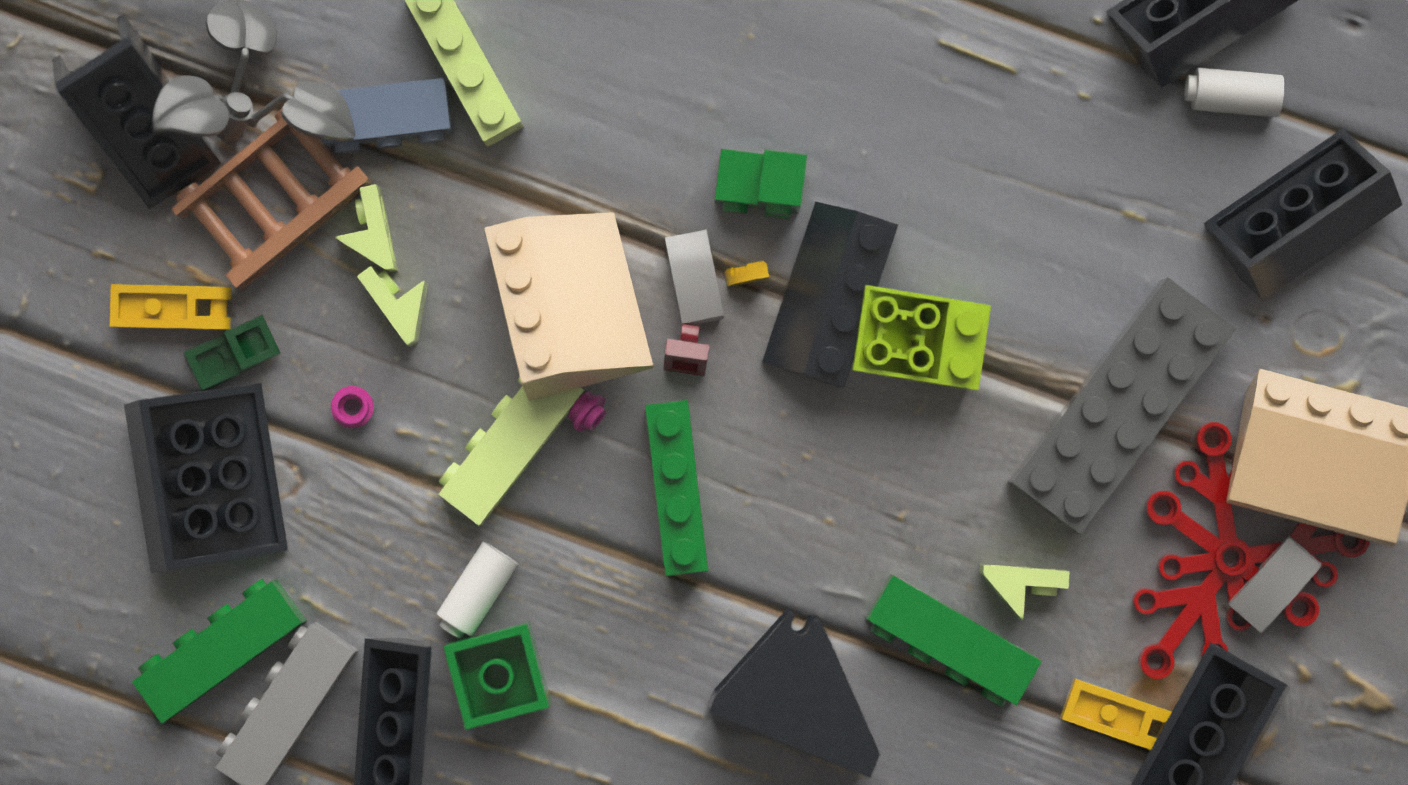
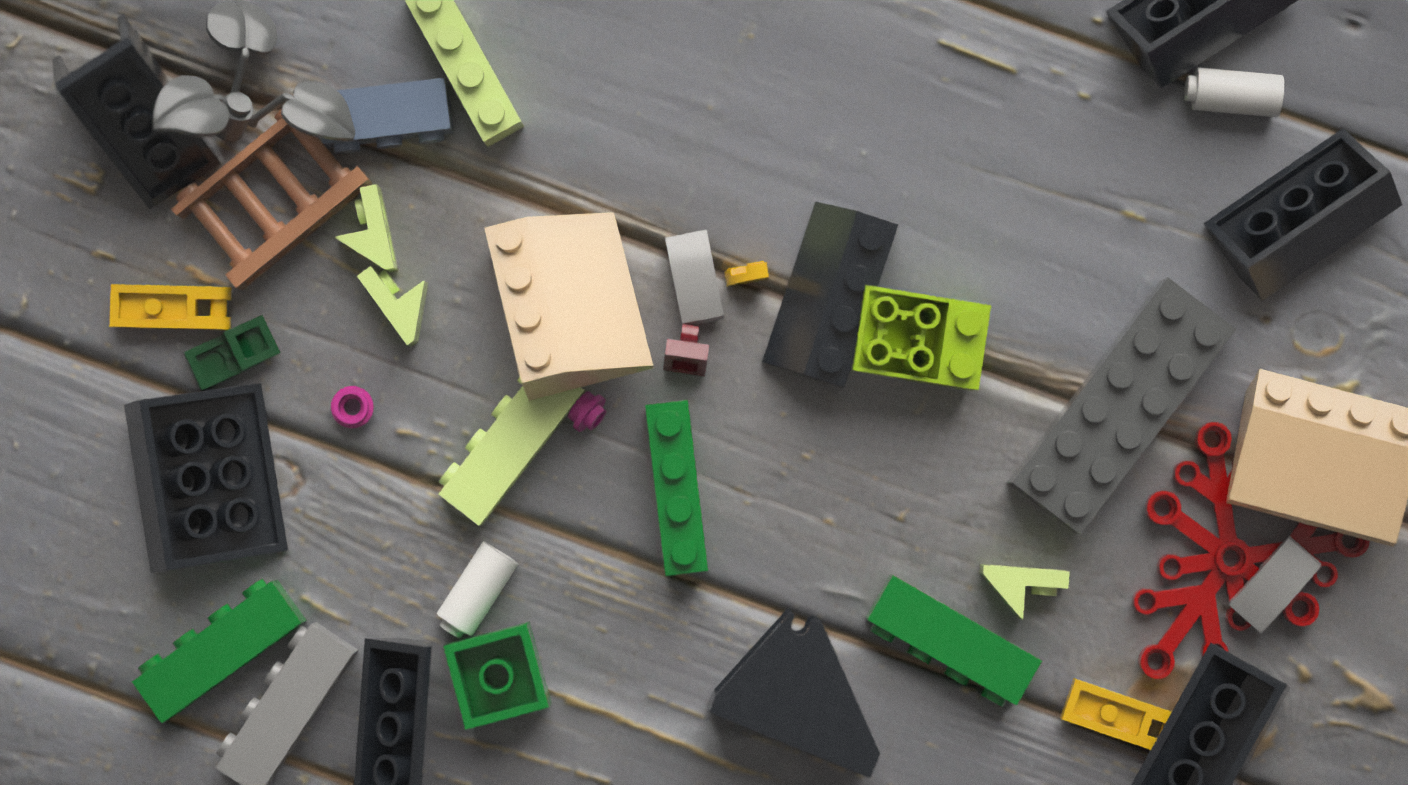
green brick [715,149,807,220] -> none

